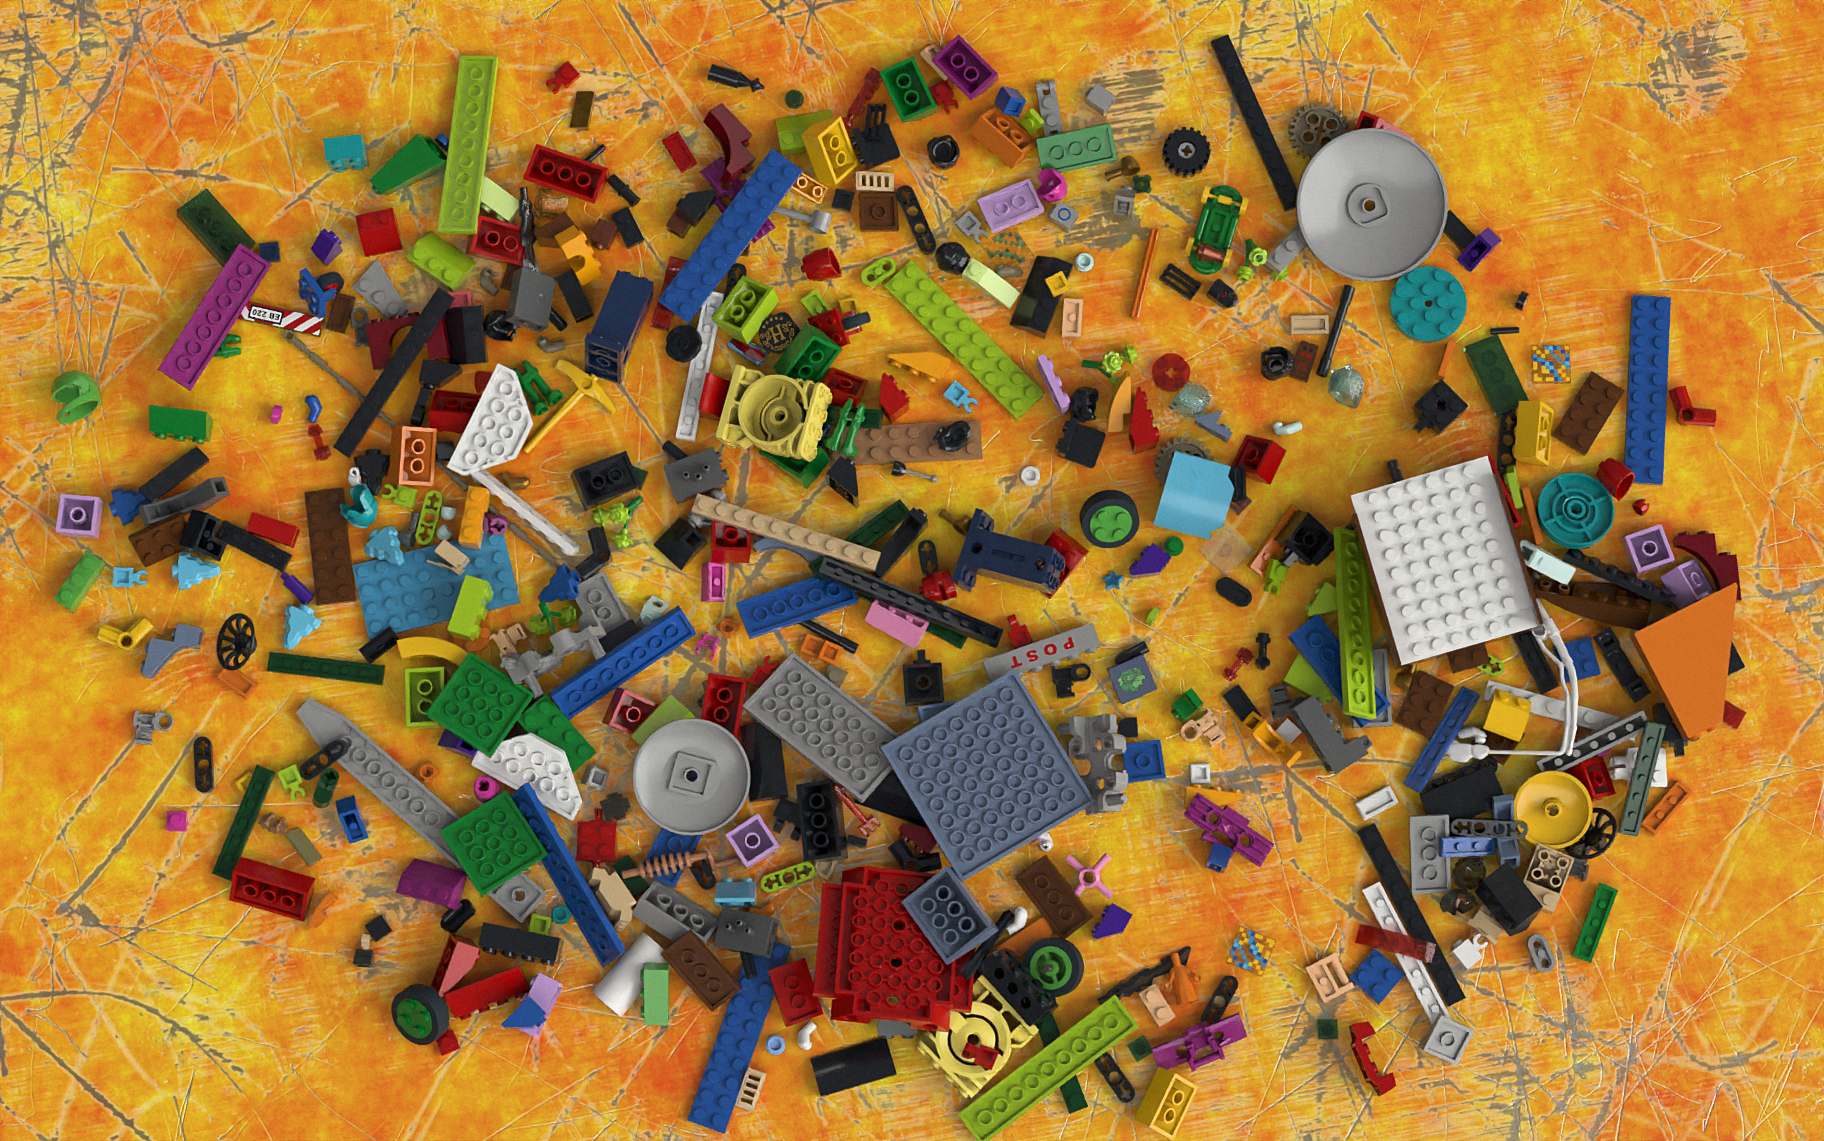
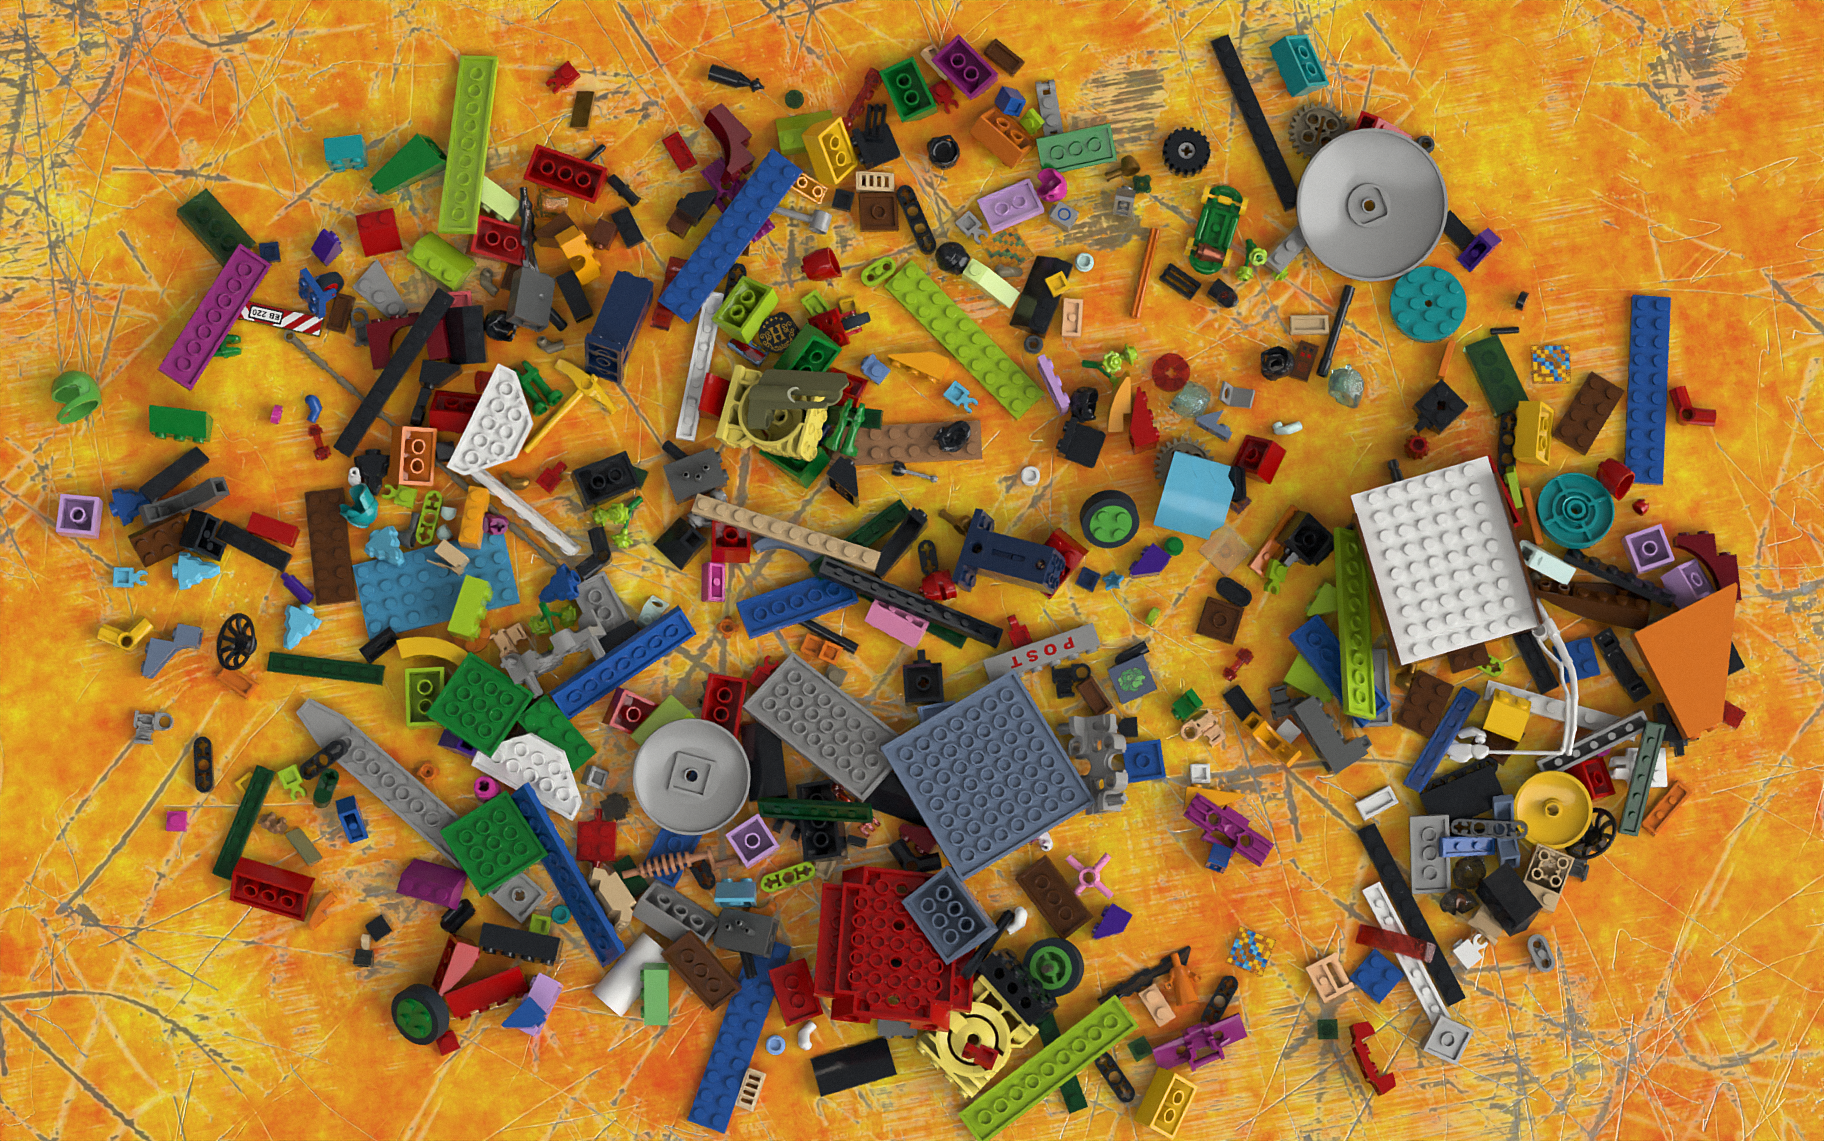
bright green brick [54,551,106,613] -> none
blue tile [435,134,449,152] -> none
black tile [665,325,702,363] -> none
dark pink piece [694,632,720,661] -> none
red slope [879,373,910,424] -> none
orange tile [995,917,1055,958] -> none
light grey brick [1085,83,1115,116] -> none
black bar [1255,633,1271,670] -> none
green plate [1572,883,1618,963] -> none
none -> red plate [535,460,567,495]
none -> olive panel [747,369,849,430]
none -> dark green plate [757,797,874,823]
none -> medium blue bracket [860,354,891,386]
none -> reddish brown tile [984,39,1025,77]
none -> dark grey plate [1024,335,1043,354]
none -> dark blue tile [1075,566,1101,593]
none -> reddish brown tile [1075,675,1113,716]
none -> reddish brown tile [1196,596,1245,645]
none -> light grey bracket [1219,381,1255,409]
none -> teal slope [1269,34,1330,97]
none -> red piece [1403,434,1430,460]
none -> dark grey plate [1416,135,1435,154]

